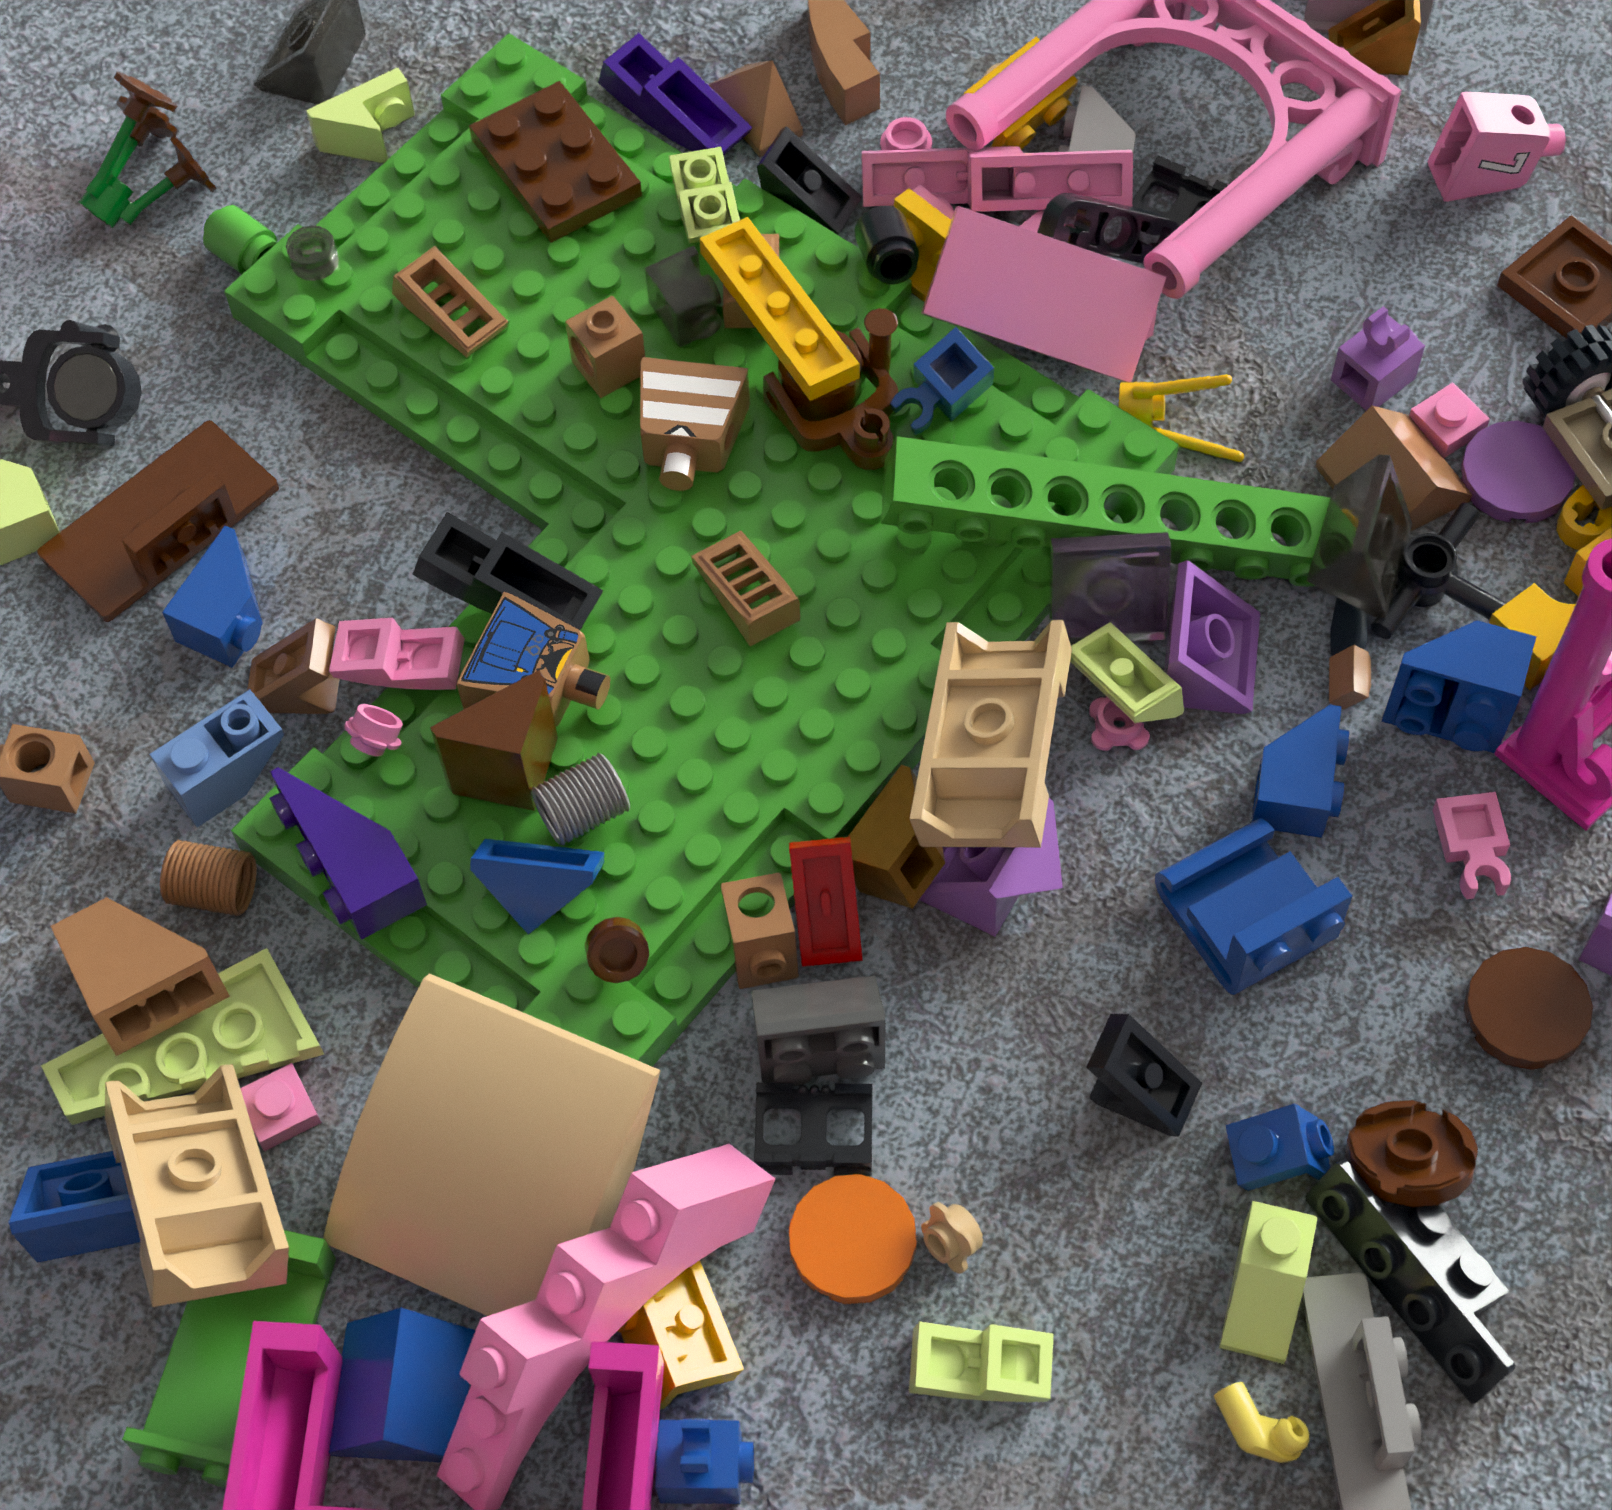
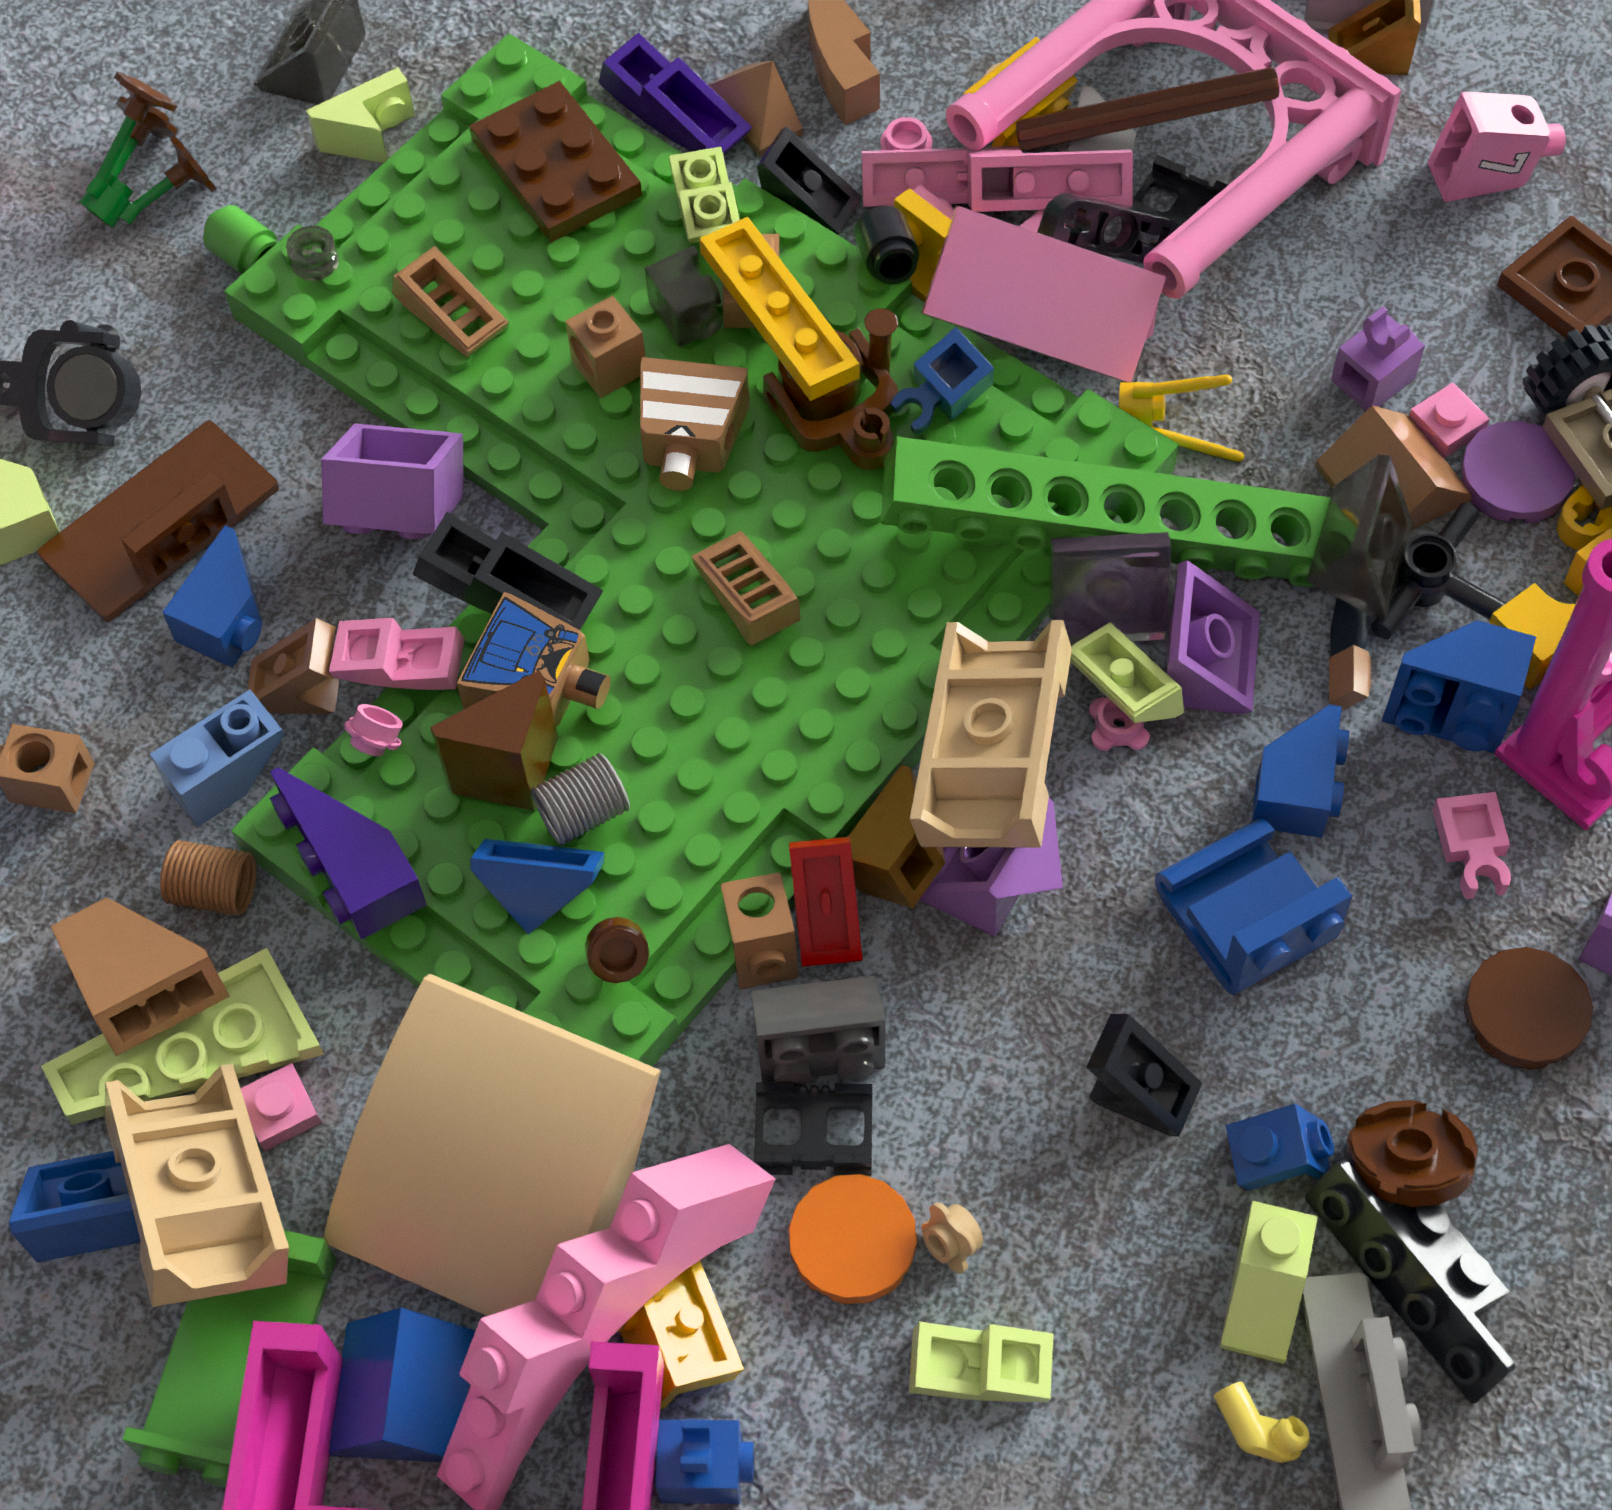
none -> medium lavender piece [321,423,463,539]
none -> reddish brown axle [1016,67,1280,151]

